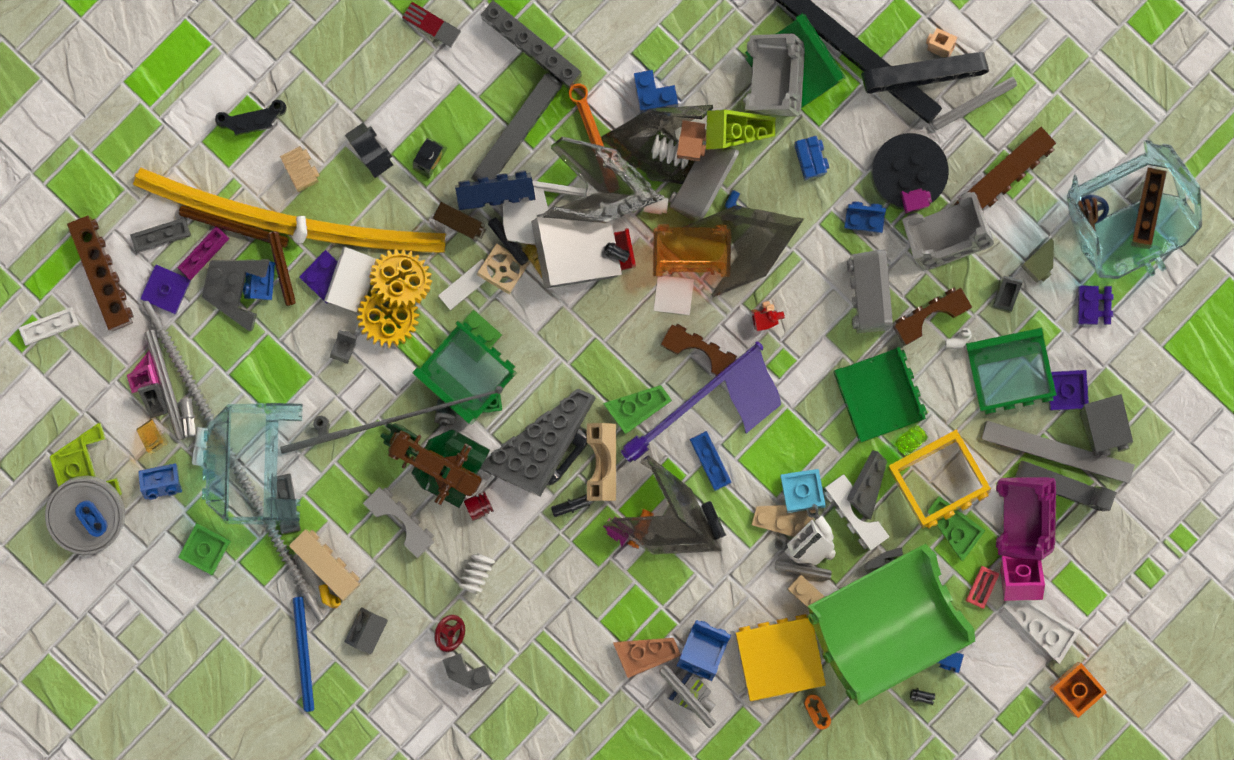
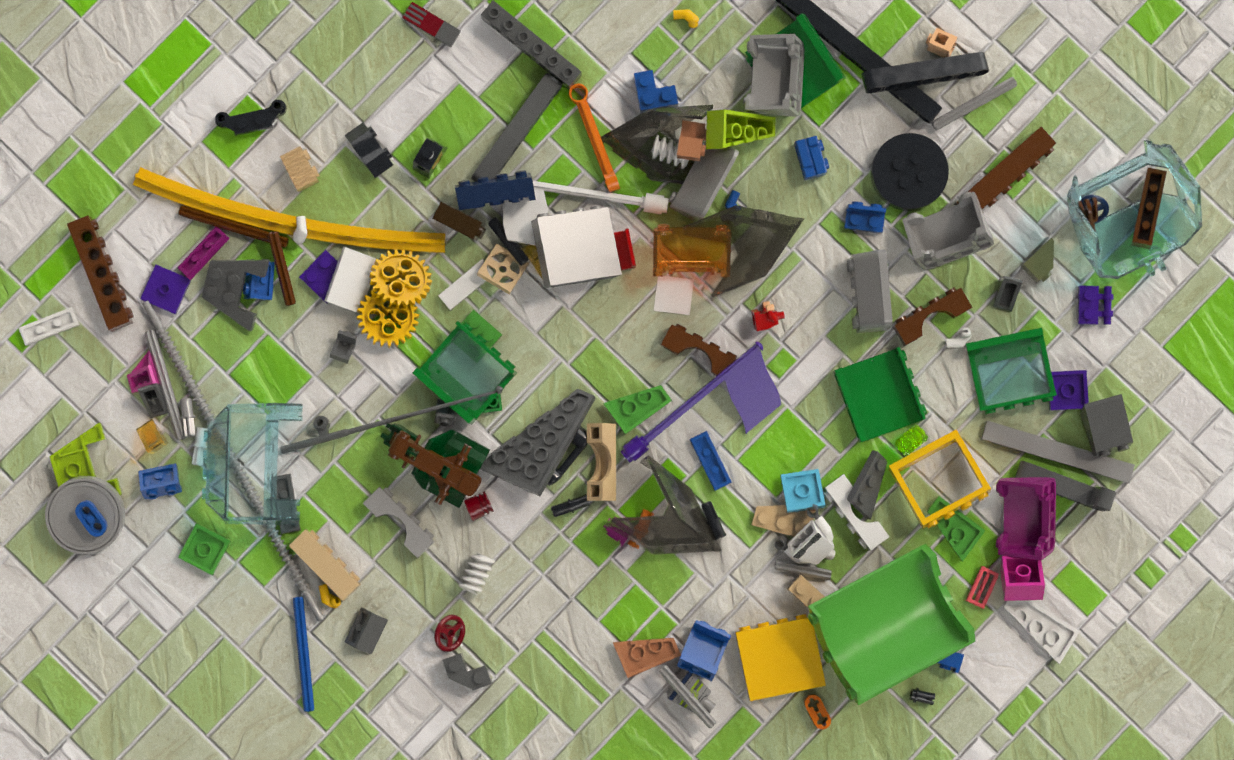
dark grey tile [130,217,191,253] -> none
clear smoke windscreen [542,136,665,223] -> none
black pin [604,242,630,263] -> none
dark grey slope [864,547,903,570] -> none
magenta window [900,188,932,214] -> none
orange brick [1049,662,1107,718] -> none
none -> yellow arm [673,9,699,28]

